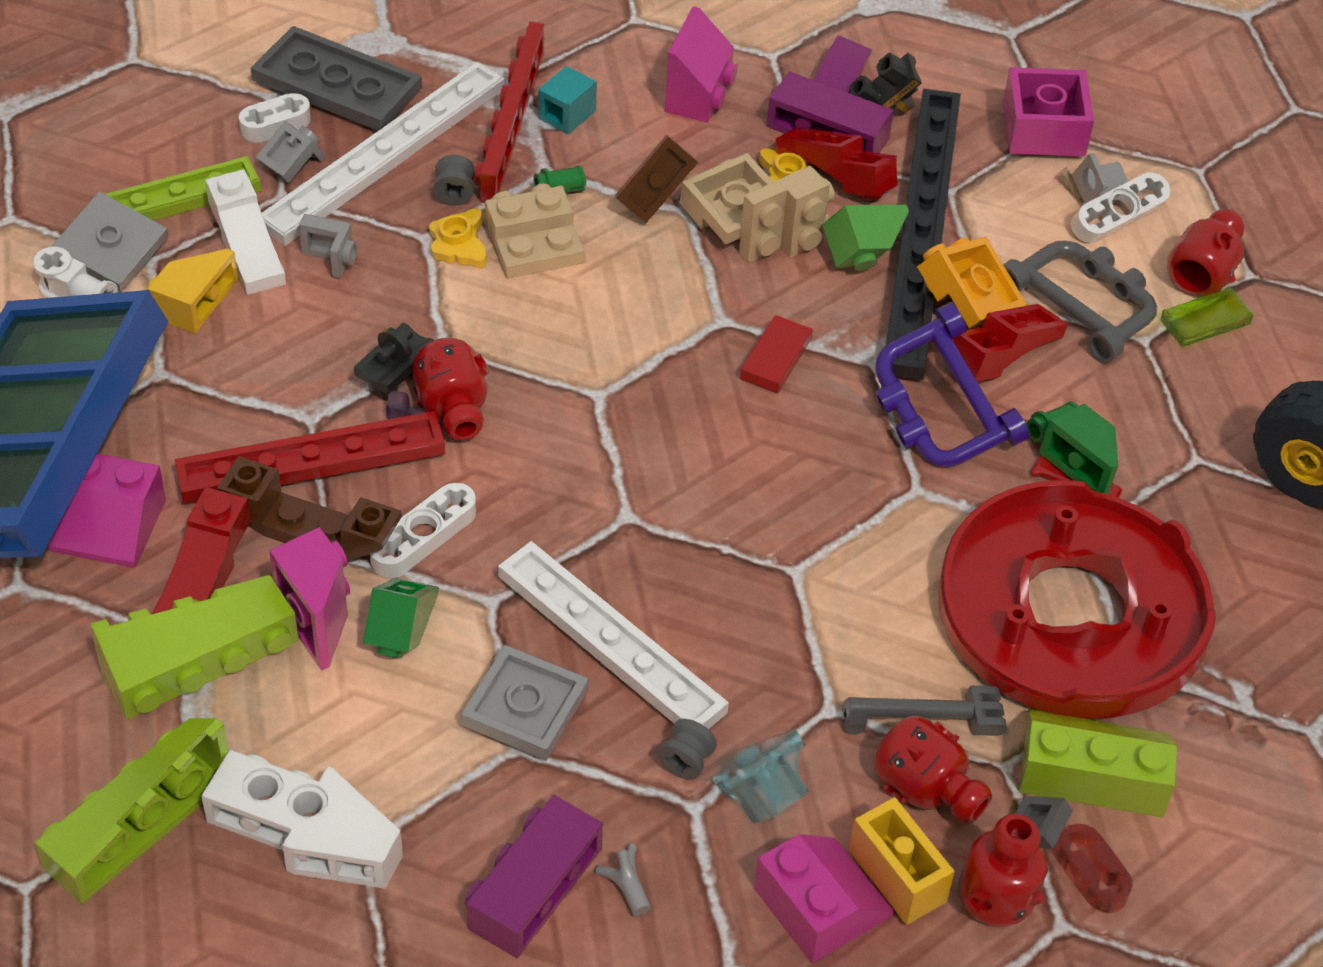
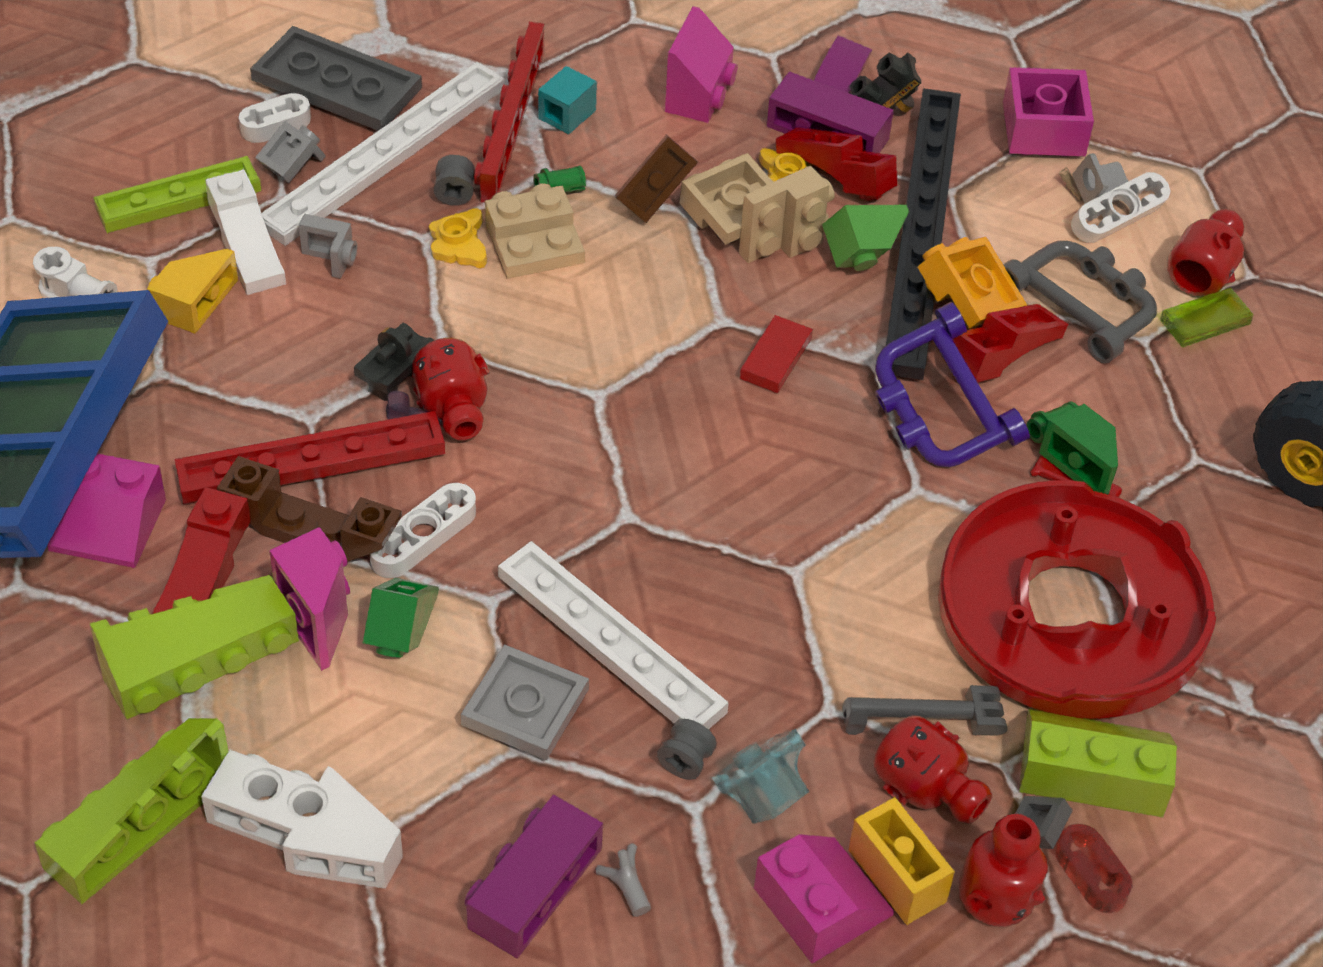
light grey plate [51,191,168,292] -> none

